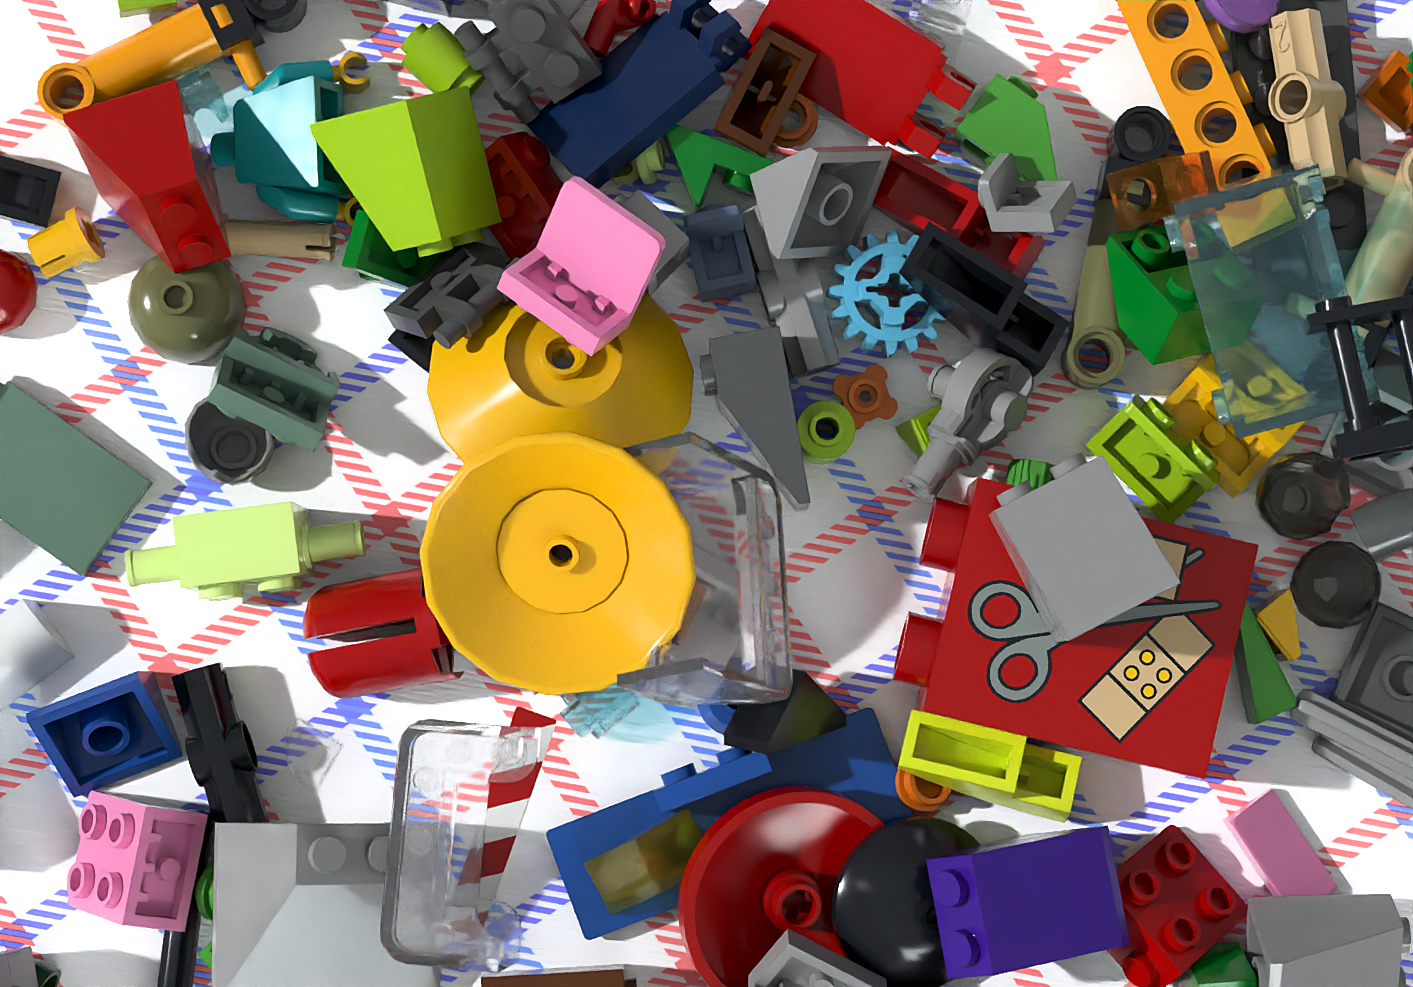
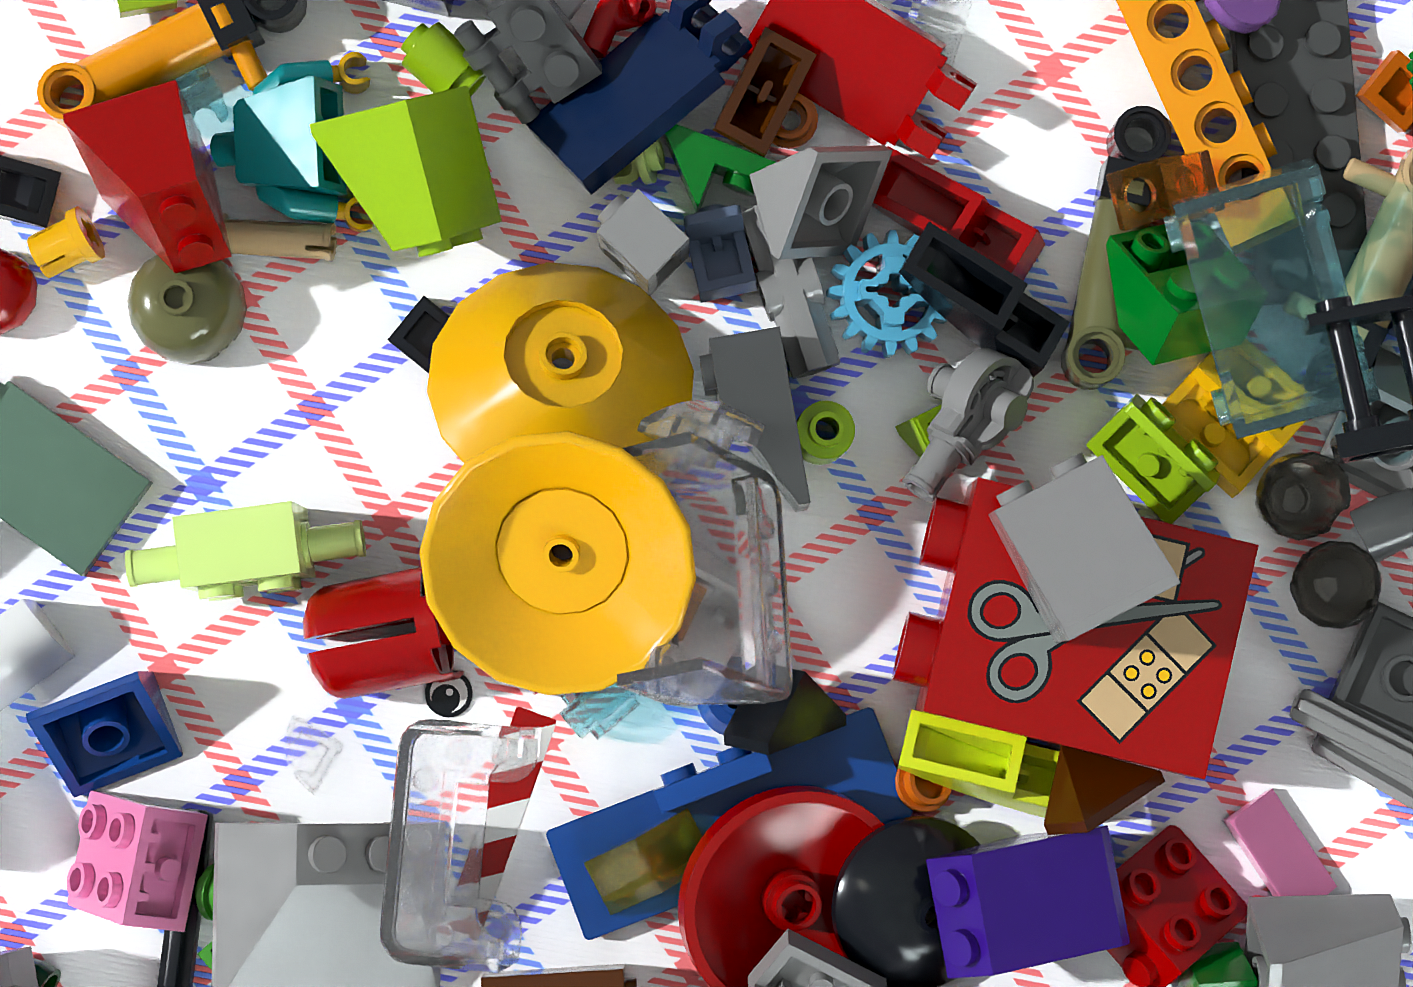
black piece [171,662,269,825] -> none
light grey hair [184,396,275,486] -> none
sand green slope [207,327,340,452] -> none
green slope [341,209,455,290] -> none
dark grey plate [383,241,521,349] -> none
red bracket [484,131,564,261] -> none
bright pink bracket [496,176,666,356] -> none
orange plate [832,364,898,430] -> none
bright green slope [952,73,1058,181] -> none
light grey bracket [978,153,1078,236] -> none
bright green axle [1005,459,1055,490] -> none
bright green slope [1234,601,1298,724] -> none
yellow slope [1252,588,1301,662] -> none
tan piece [1268,8,1348,193] -> none
none -> black sticker [425,670,473,718]
none -> clear slope [637,400,766,464]
none -> reddish brown slope [1043,745,1165,835]

